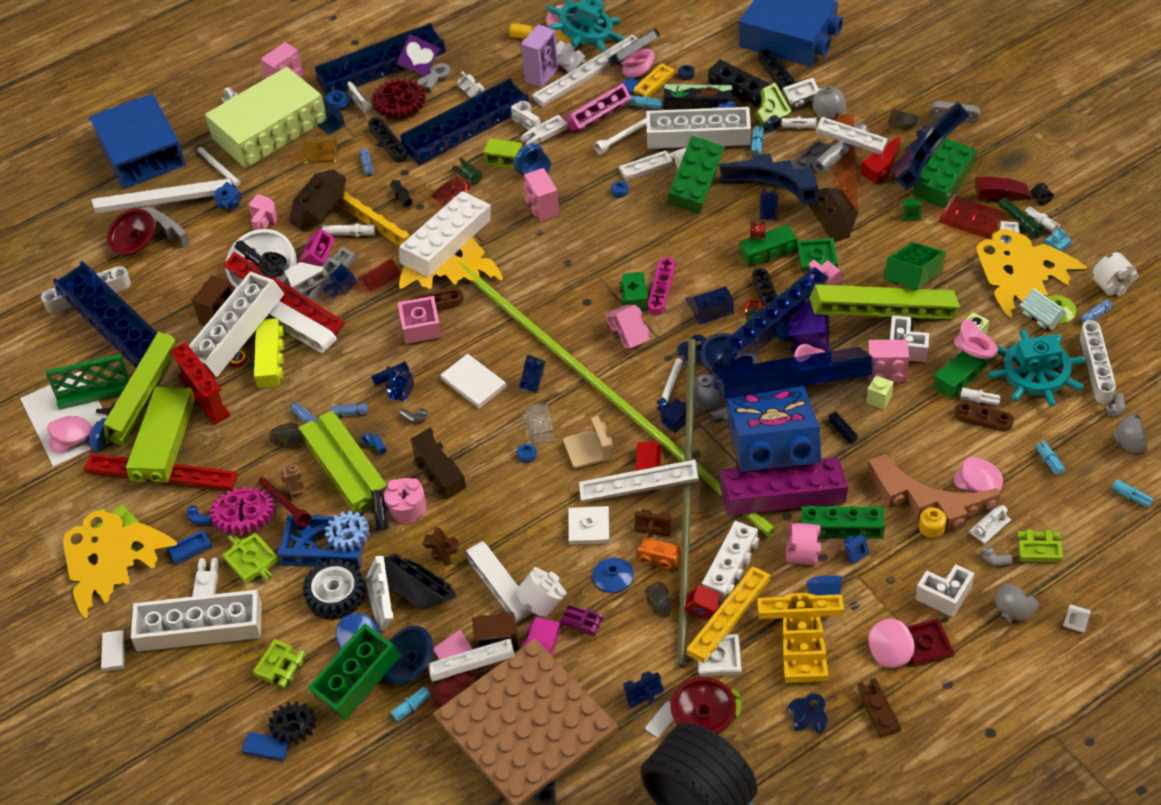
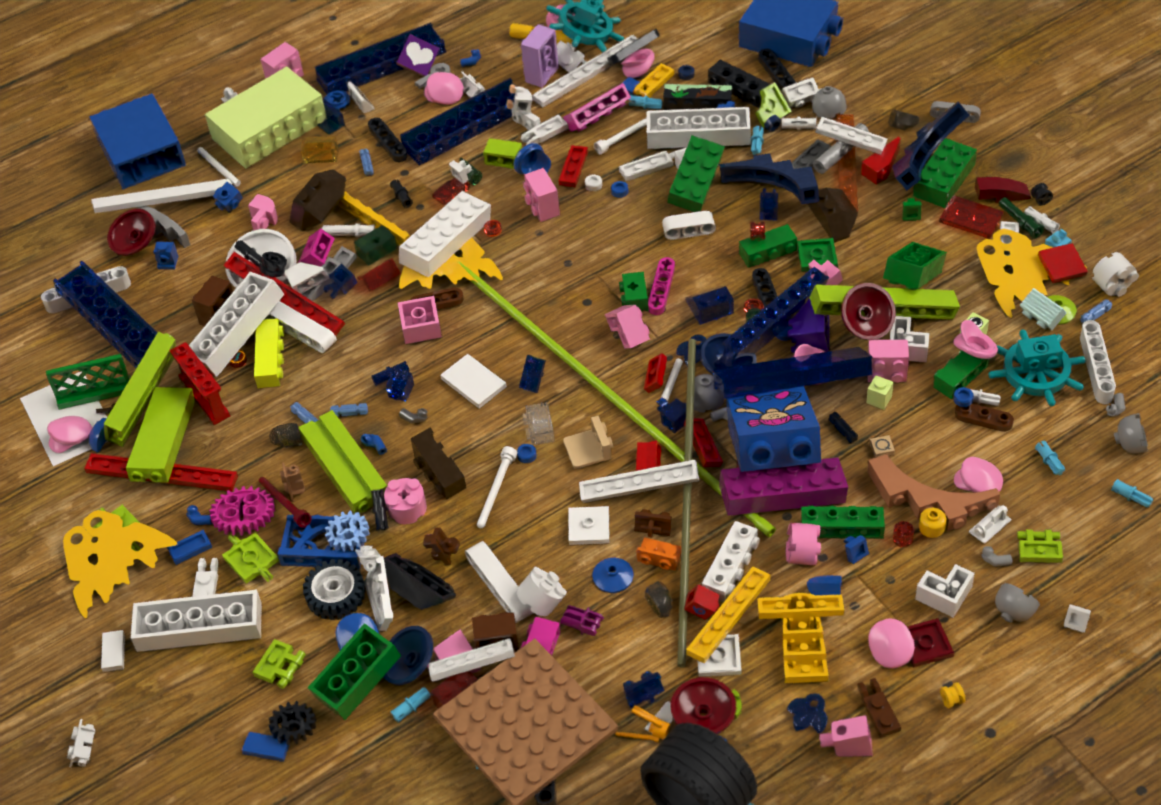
dark red gear [372,78,426,120] -> none
none -> white hinge [67,719,95,768]
none -> blue brick [154,242,179,269]
none -> clear green brick [354,225,397,266]
none -> white hinge [355,546,380,571]
none -> bright pink piece [424,72,463,105]
none -> white tile [449,160,472,184]
none -> blue arm [460,49,481,67]
none -> white piece [477,446,517,528]
none -> clear red tile [484,220,502,237]
none -> white piece [506,84,532,114]
none -> red plate [558,145,588,188]
none -> white tile [585,175,602,191]
none -> light orange plant [615,705,671,743]
none -> red plate [644,353,667,393]
none -> white beam [662,211,716,240]
none -> red plate [683,418,723,467]
none -> bright pink torso [820,716,873,757]
none -> dark red dish [841,283,896,340]
none -> tan tile [870,435,895,458]
none -> clear red wheel [893,521,914,547]
none -> yellow wheel [940,682,966,708]
none -> blue tile [953,387,974,407]
none -> red tile [1038,243,1088,283]

